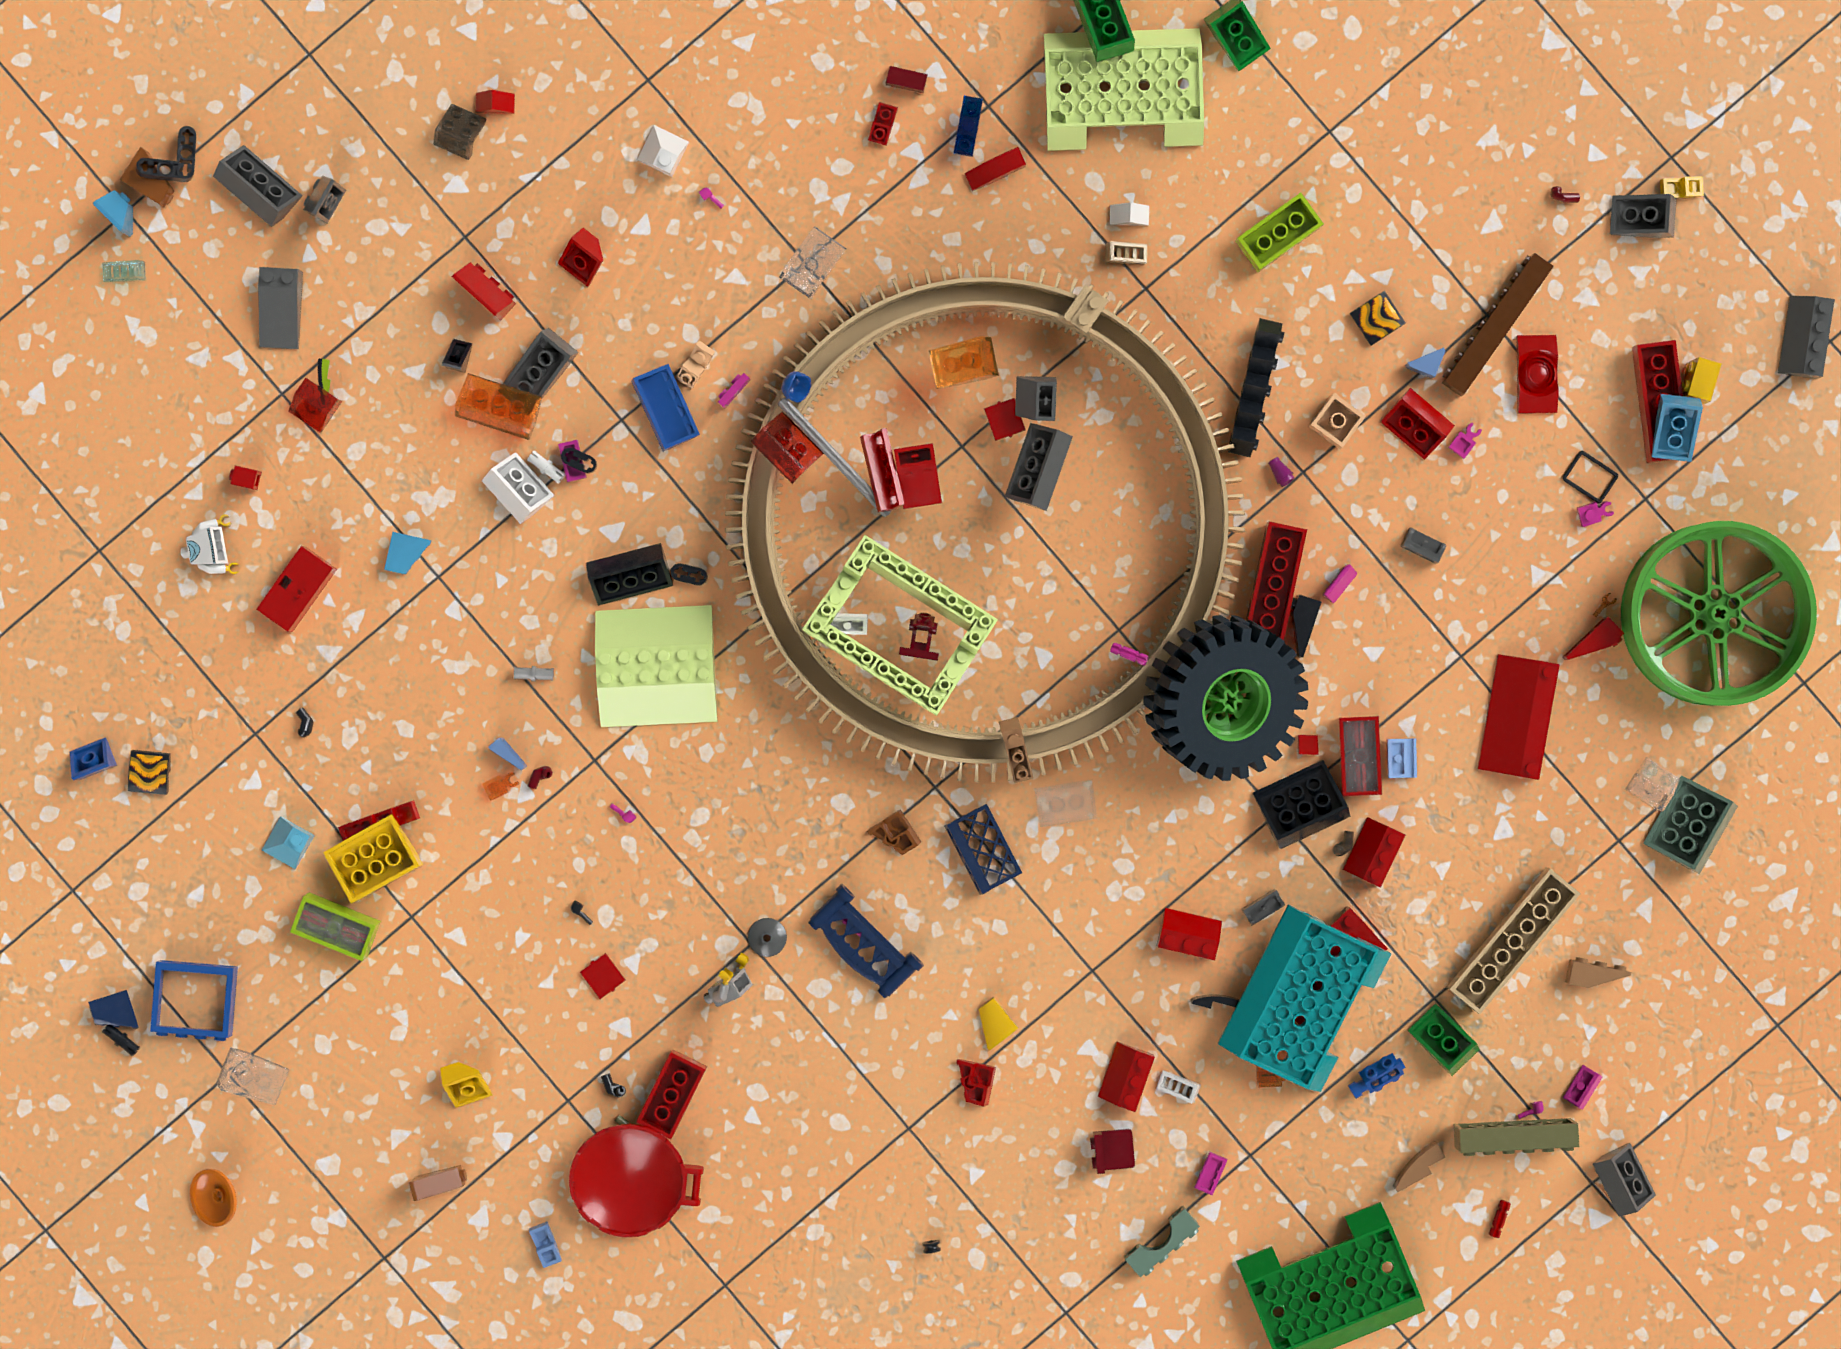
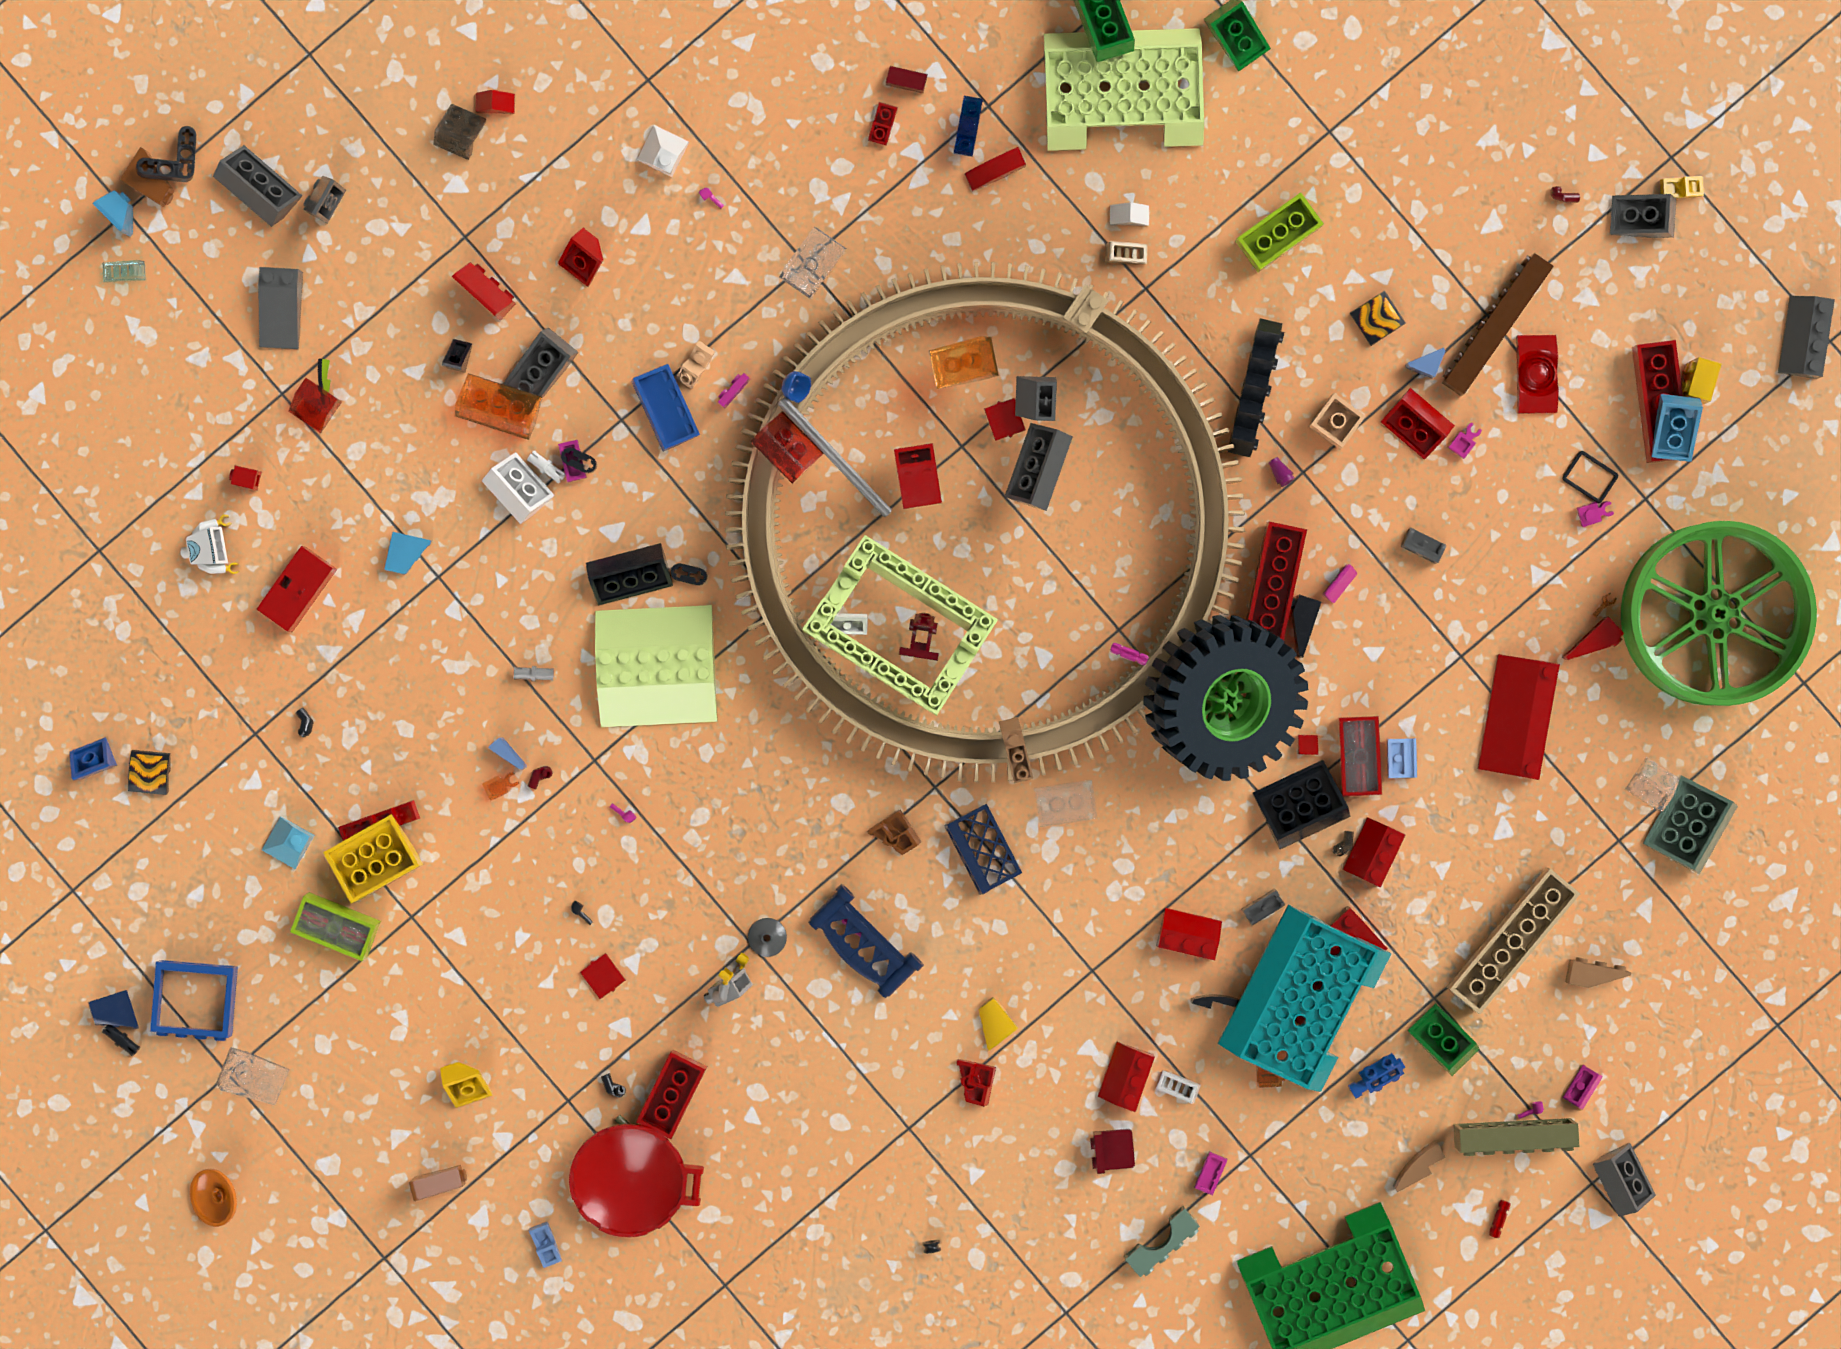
red fence [860,428,905,512] -> none

